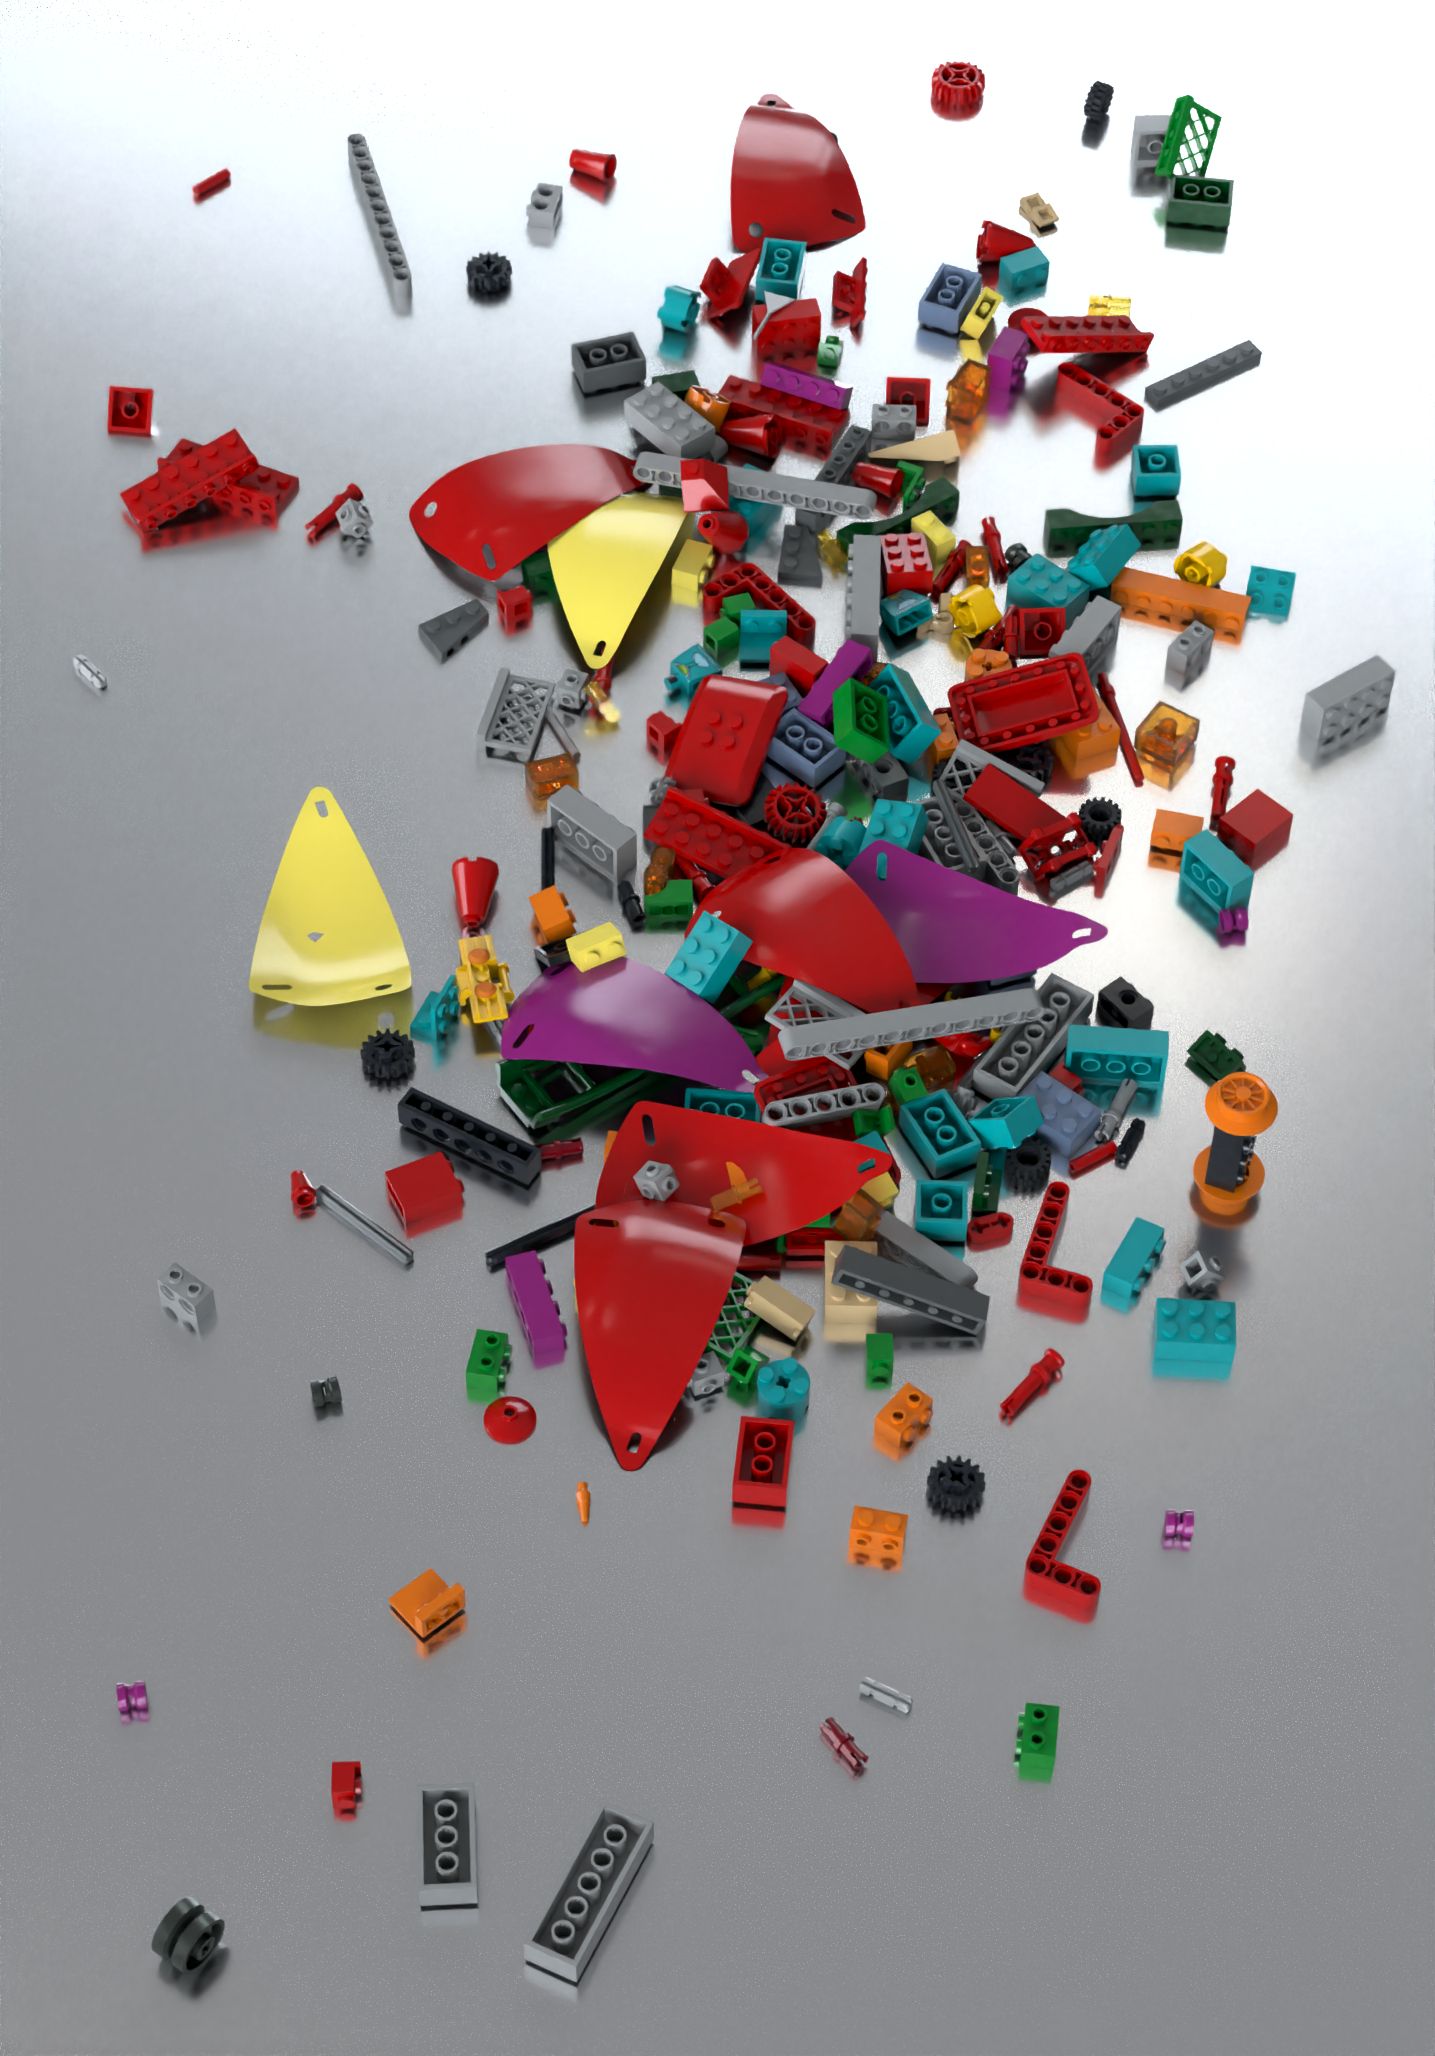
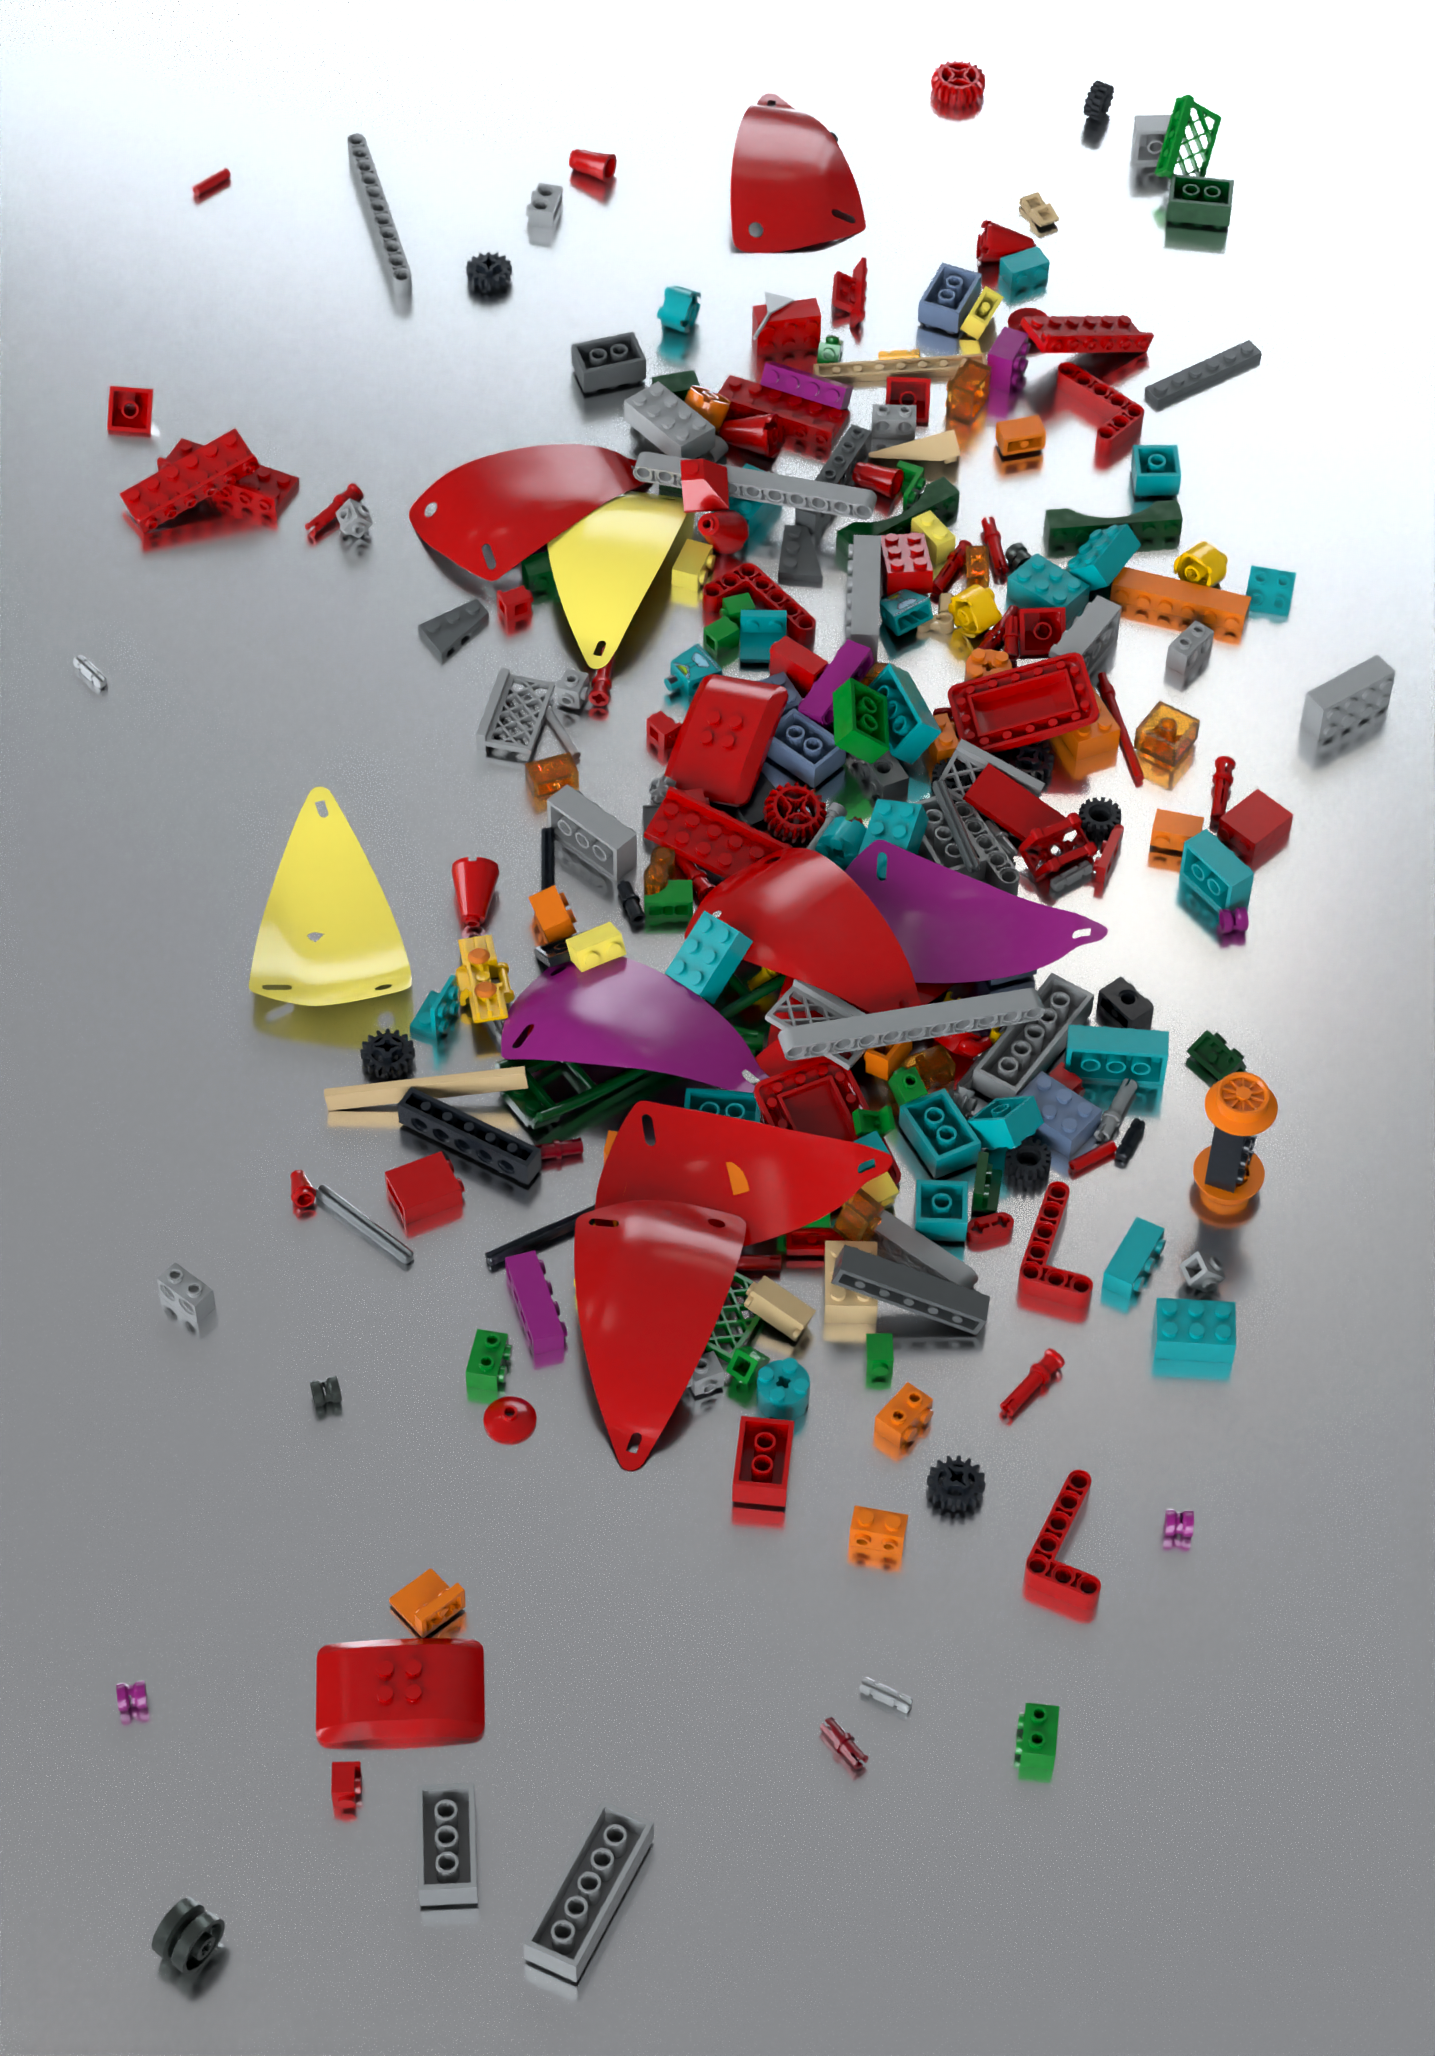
orange piece [576,1482,591,1522] -> none
clear yellow axle [583,680,621,724] -> none
light grey brick [633,1160,680,1201] -> none
red bracket [699,248,762,318] -> none
clear yellow axle [710,1177,762,1211] -> none
teal brick [755,238,807,301] -> none
light grey beam [761,1083,885,1129] -> none
clear yellow axle [817,529,847,565] -> none
clear yellow axle [1089,294,1132,311] -> none
none -> red wedge [316,1638,485,1746]
none -> tan tile [324,1066,528,1111]
none -> tan tile [813,353,987,383]
none -> clear orange axle [878,348,921,360]
none -> orange brick [995,415,1047,456]

